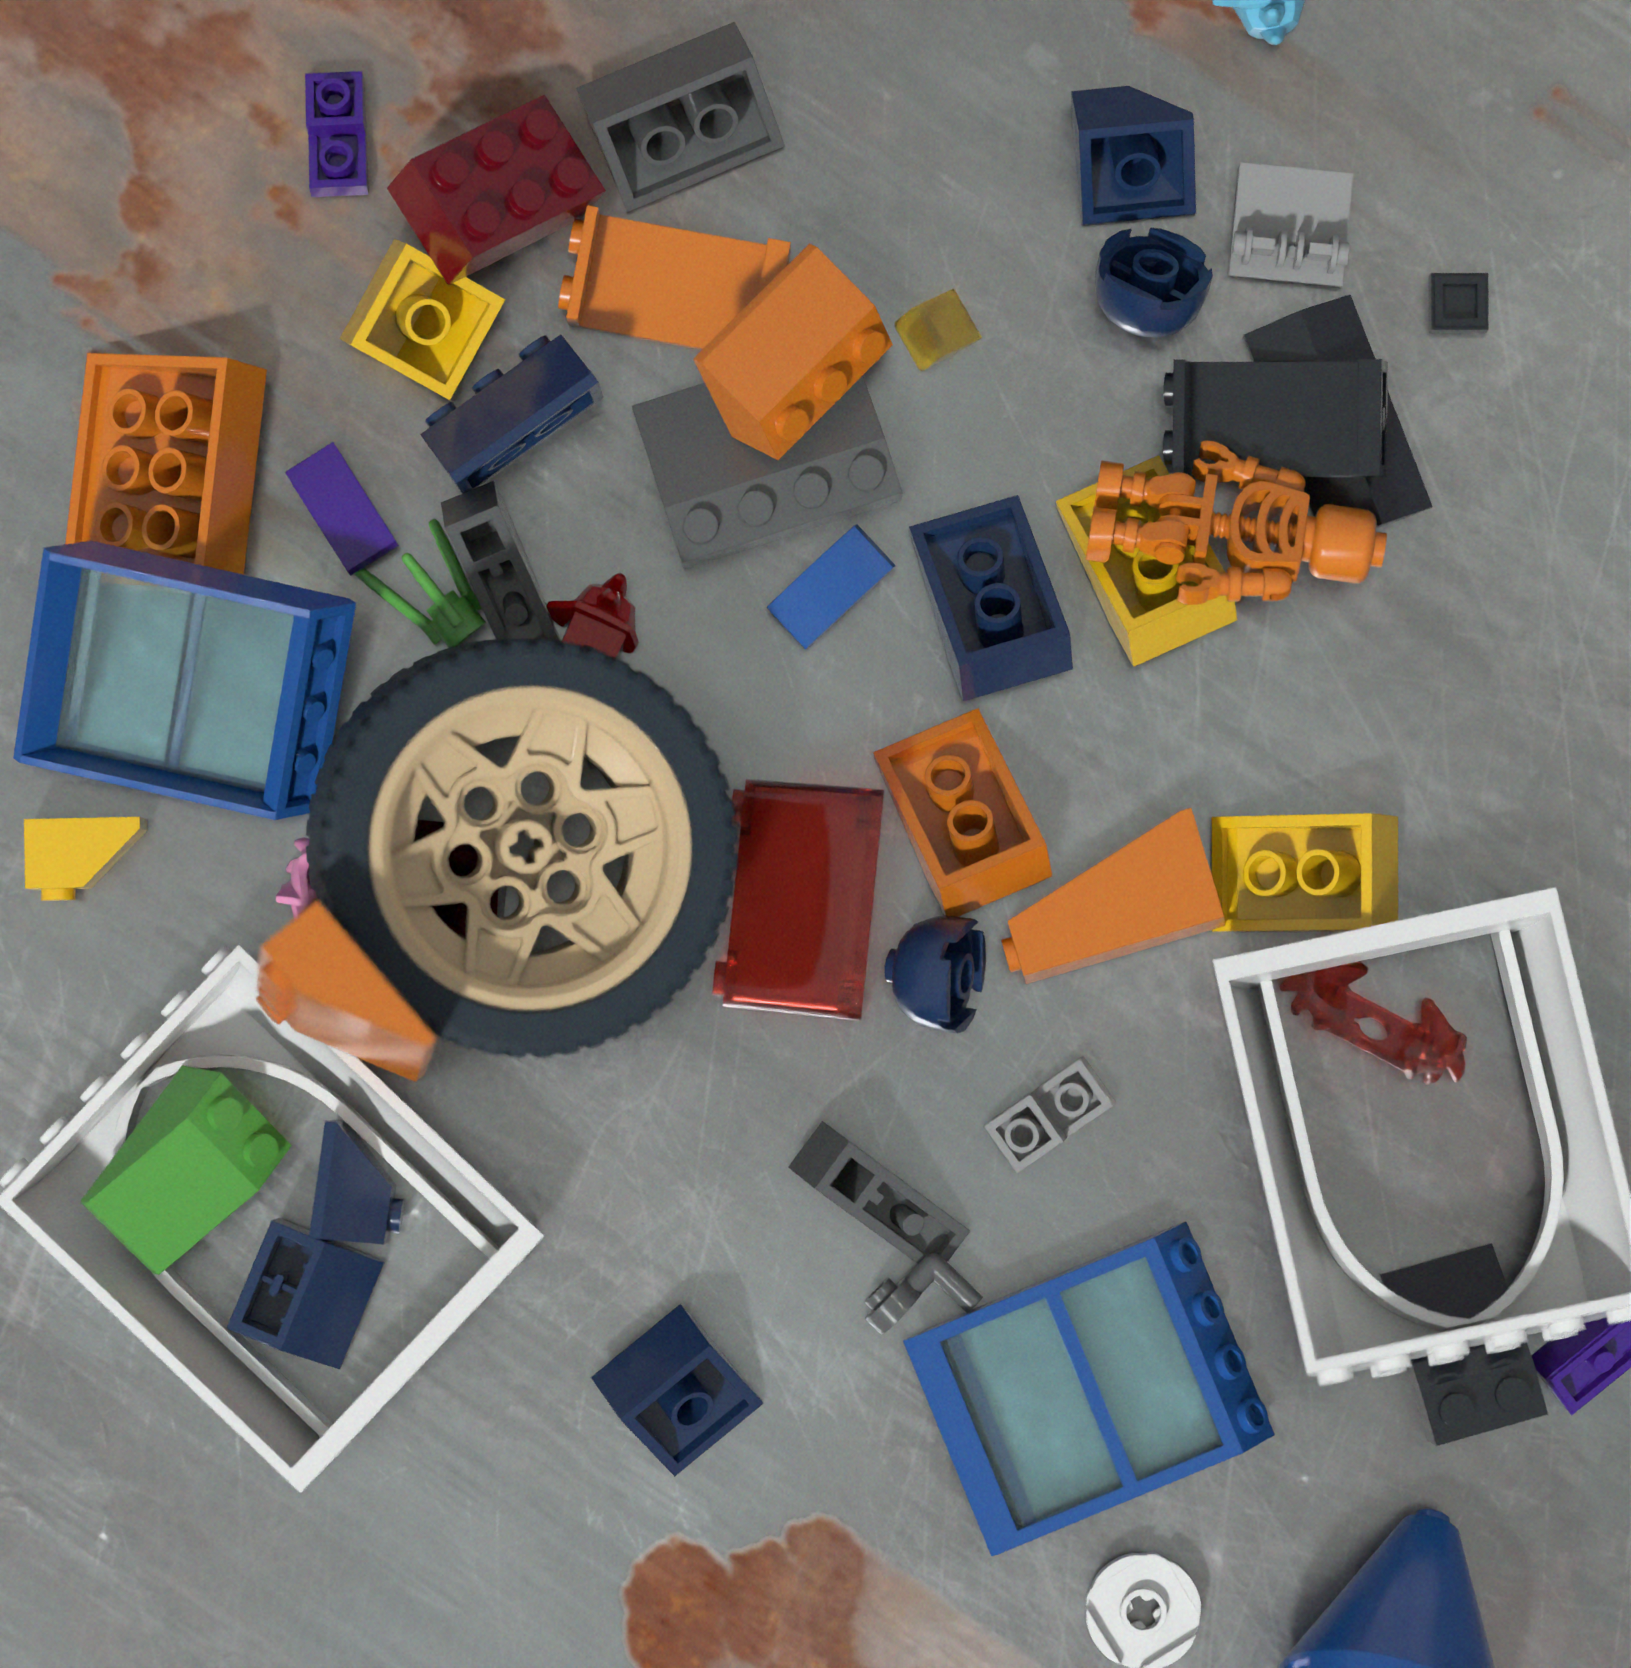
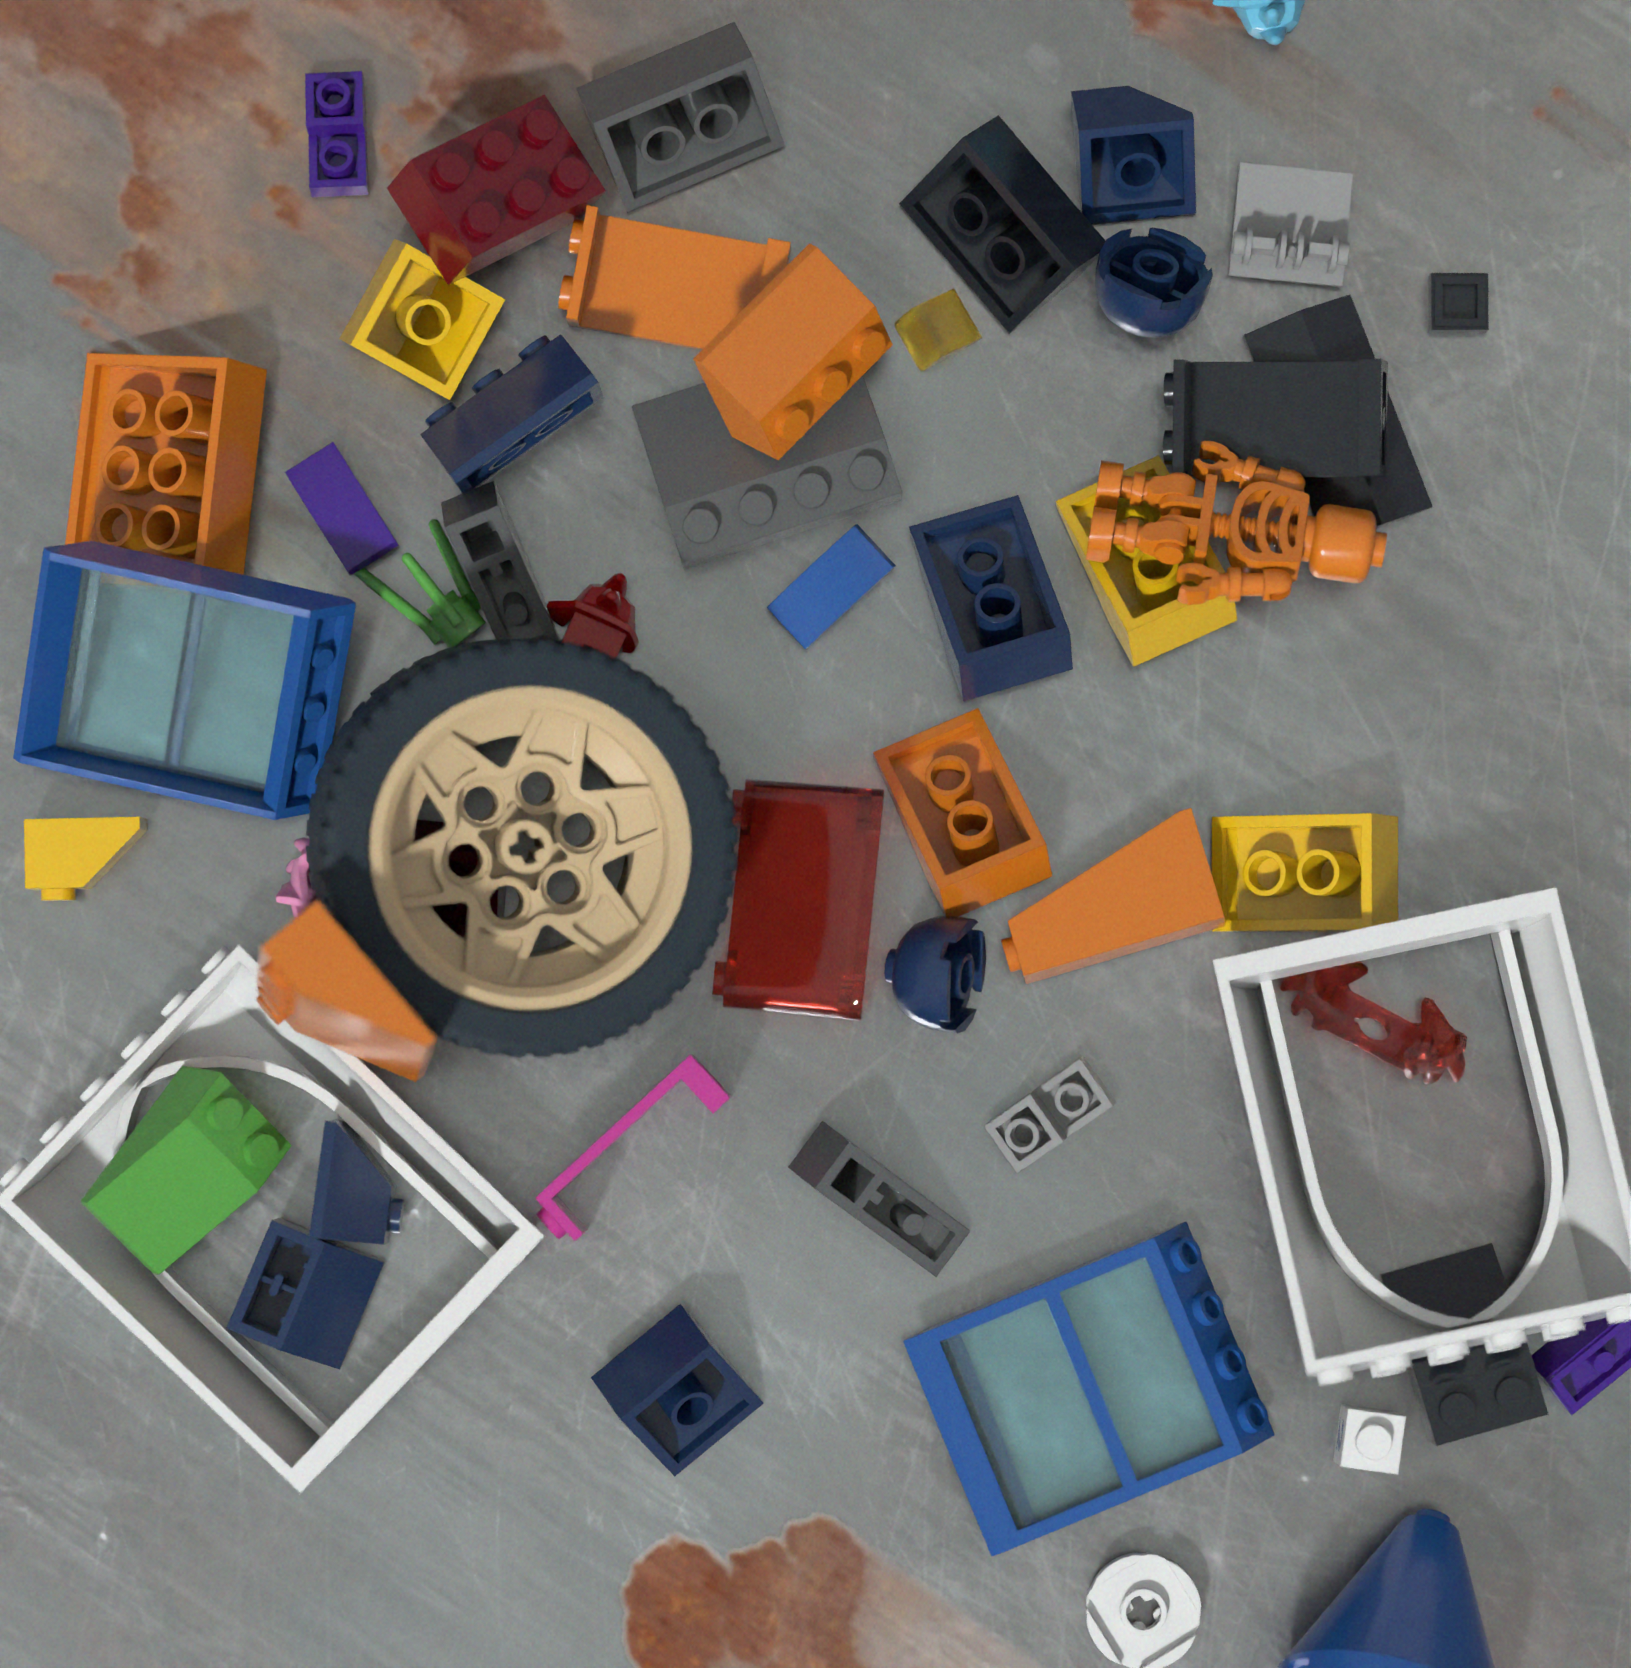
dark grey plate [865,1253,983,1335] -> none
none -> dark pink panel [535,1054,732,1241]
none -> black slope [899,115,1106,334]
none -> white brick [1333,1404,1406,1475]

